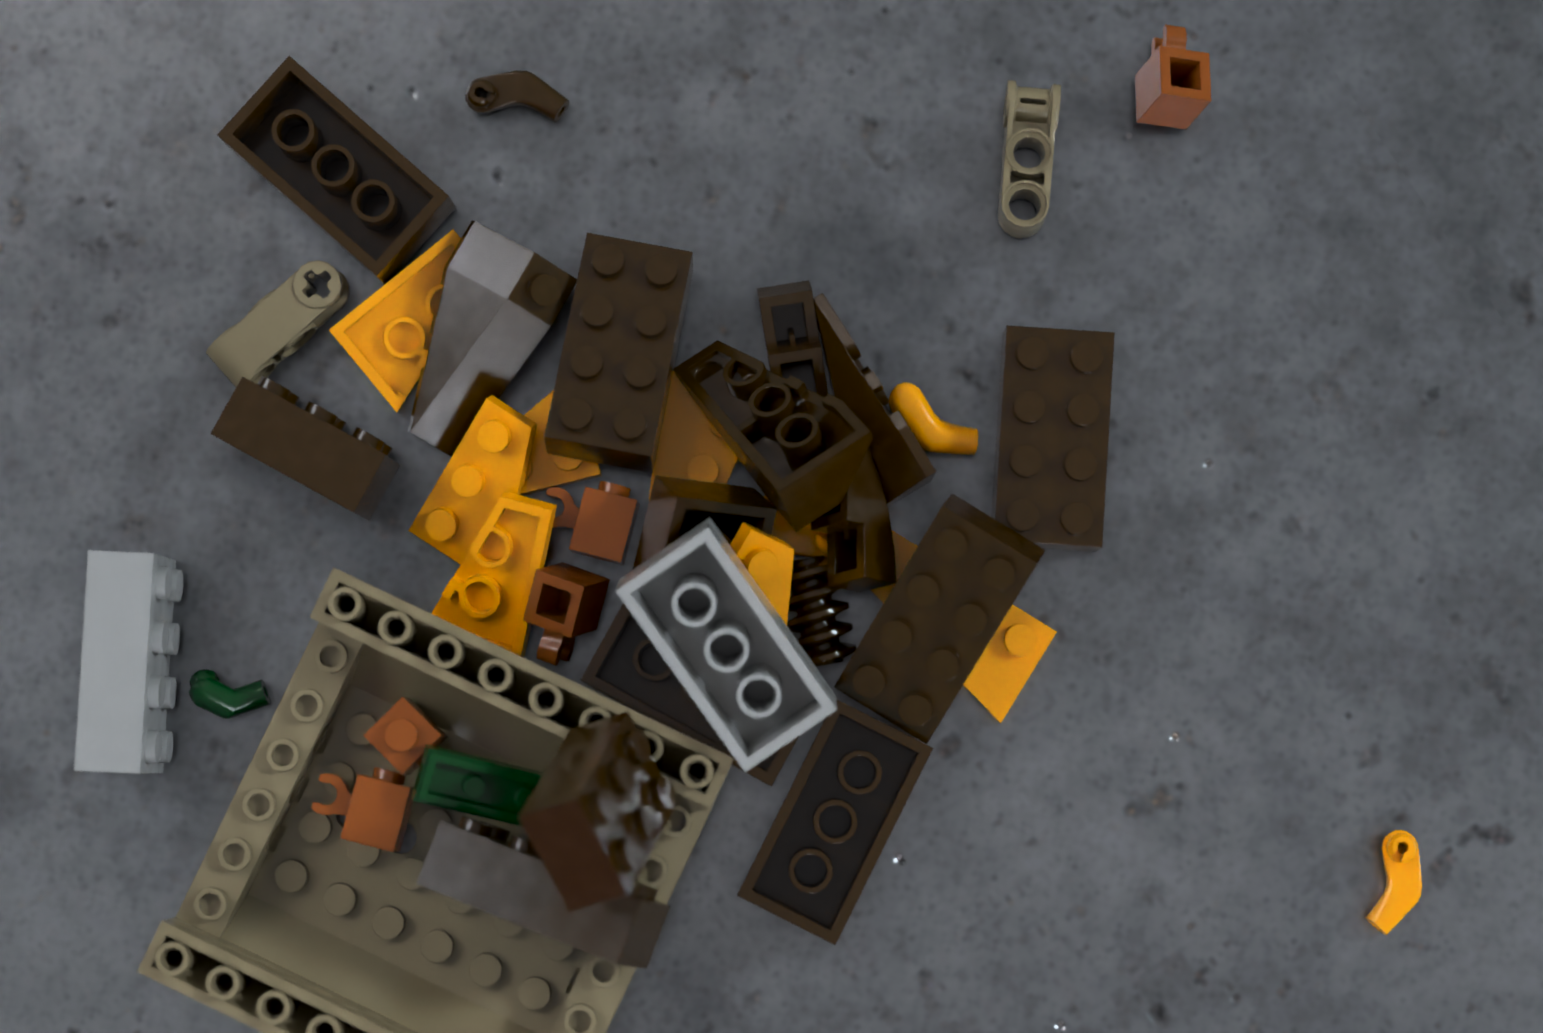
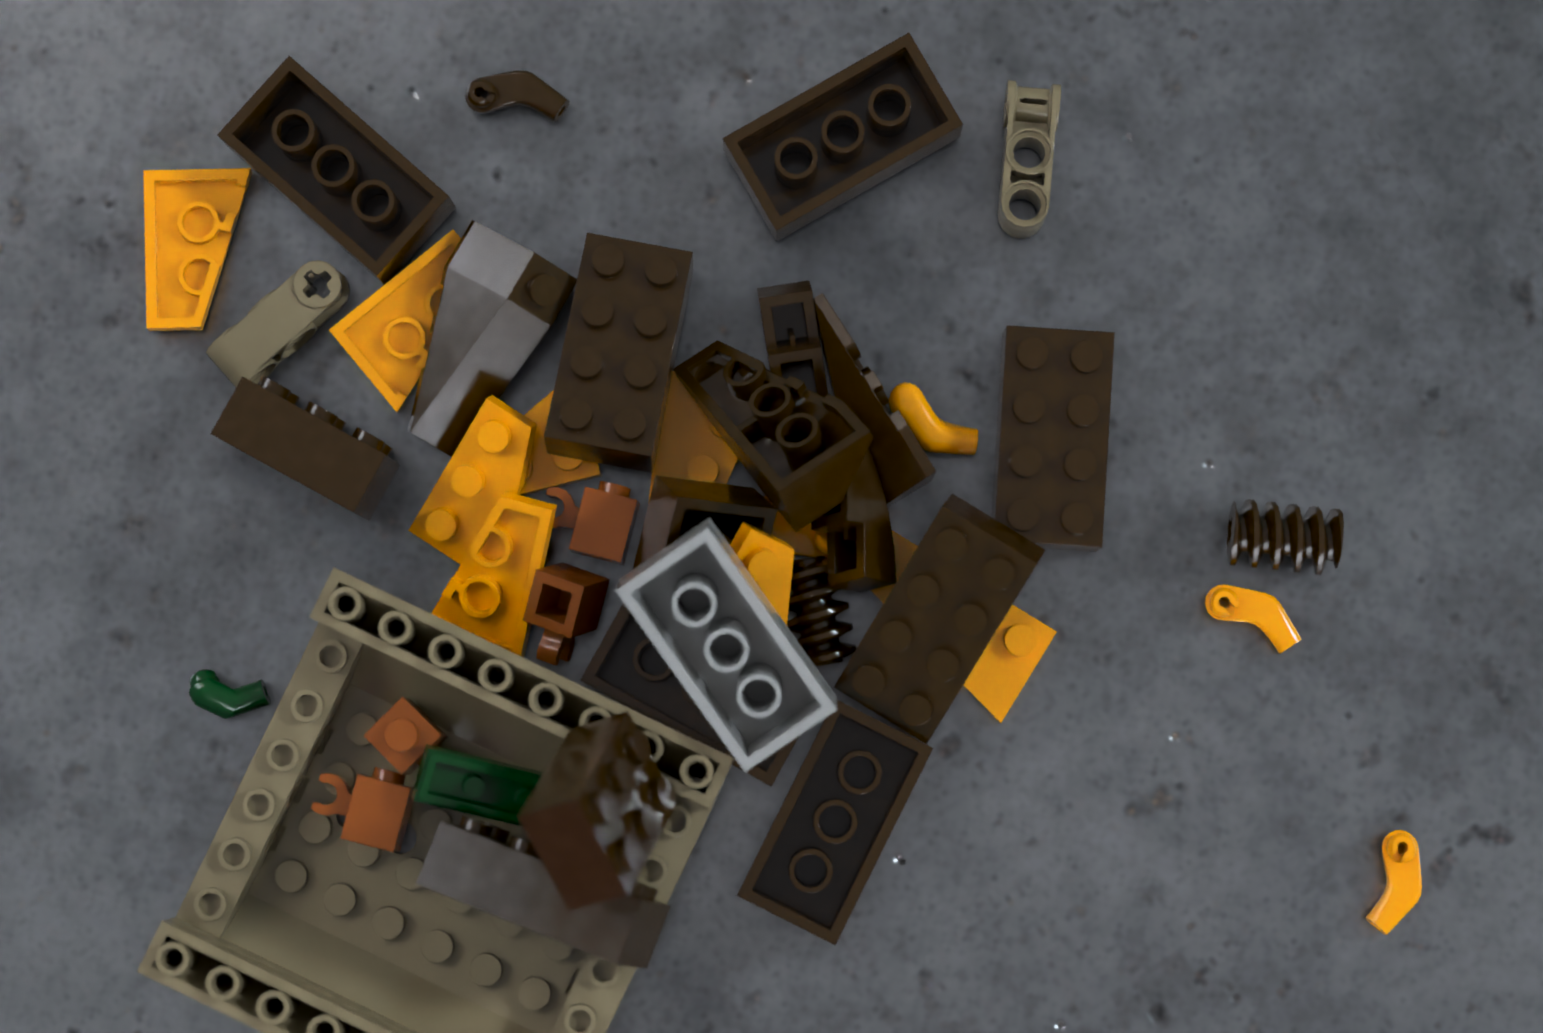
light grey brick [74,550,183,774] -> none
dark orange brick [1135,24,1211,130] -> none
none -> light orange wing [143,168,253,331]
none -> dark brown brick [722,33,963,242]
none -> light orange arm [1205,584,1302,654]
none -> dark brown piece [1226,499,1344,575]

